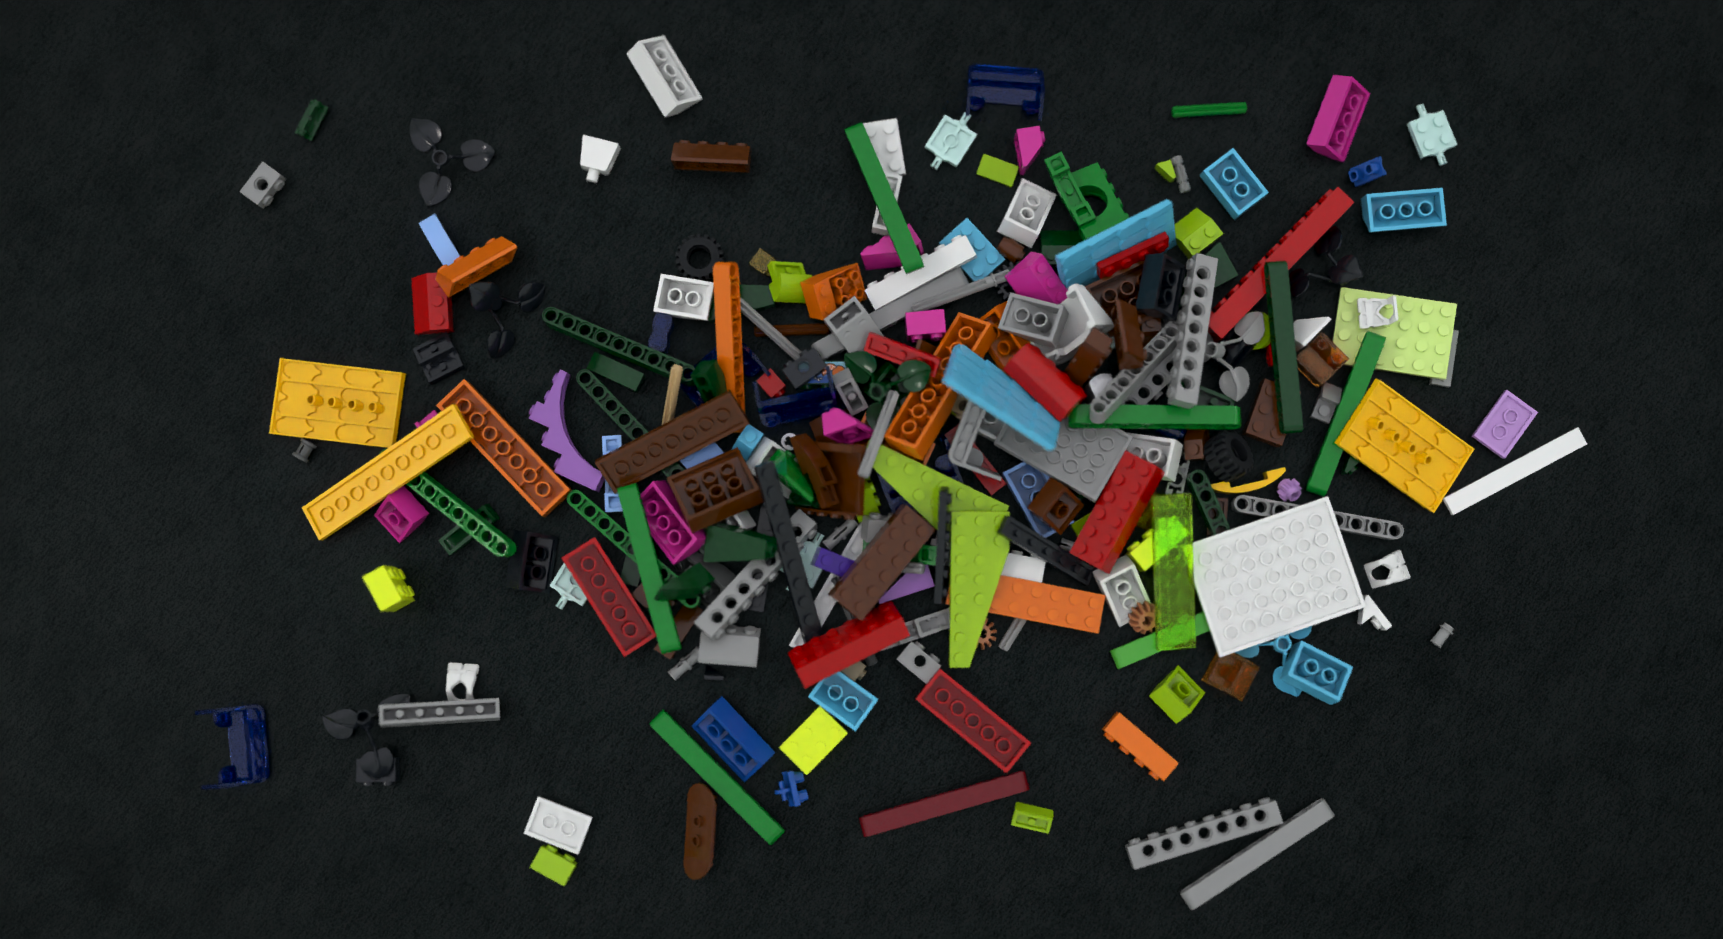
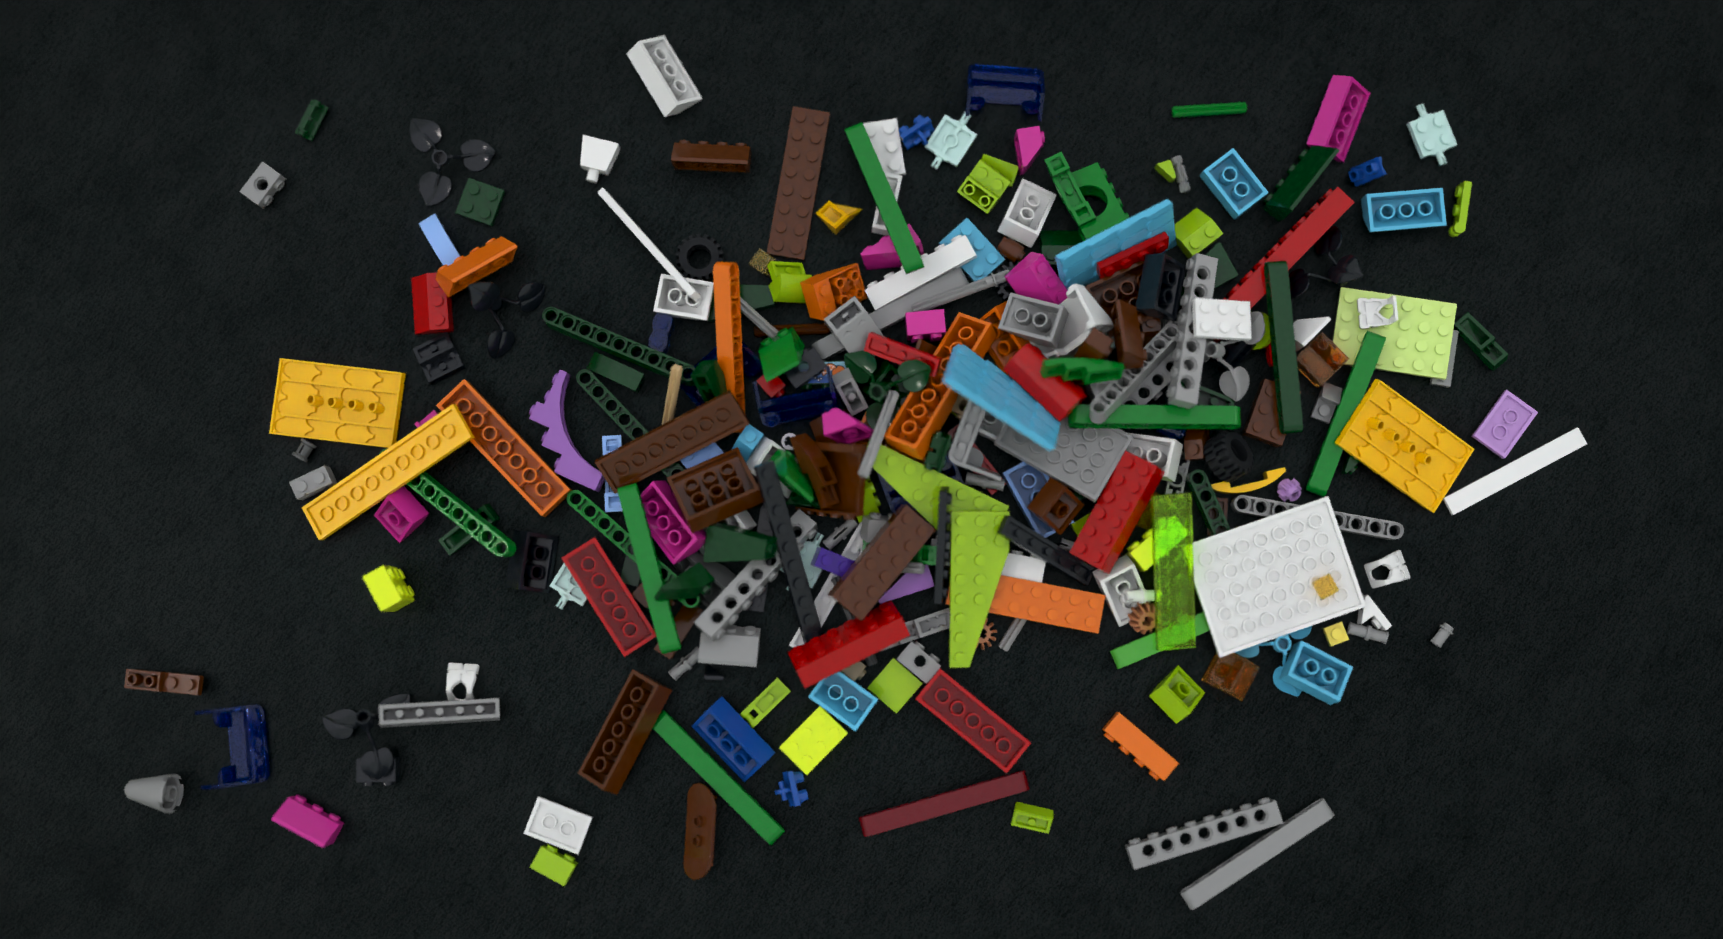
none -> reddish brown slope [124,669,204,695]
none -> light grey cone [124,774,184,813]
none -> dark pink slope [271,795,344,848]
none -> light grey brick [289,465,337,500]
none -> dark green plate [455,178,505,227]
none -> reddish brown brick [578,669,672,795]
none -> white tile [598,187,701,301]
none -> lime plate [739,677,791,728]
none -> green slope [758,327,805,382]
none -> reddish brown plate [767,106,830,261]
none -> yellow slope [816,201,863,235]
none -> lime slope [867,658,922,713]
none -> blue hips [898,115,935,150]
none -> dark green hinge [924,431,952,473]
none -> lime brick [957,159,1012,214]
none -> light grey pin [965,472,1005,491]
none -> green slope [1040,358,1125,385]
none -> white pin [1122,588,1162,604]
none -> white plate [1192,298,1252,341]
none -> dark green slope [1262,146,1340,222]
none -> clear yellow tile [1312,573,1339,600]
none -> light yellow plate [1322,622,1349,647]
none -> light grey pin [1347,622,1389,644]
none -> lime plate [1449,181,1472,237]
none -> dark green slope [1454,313,1508,371]

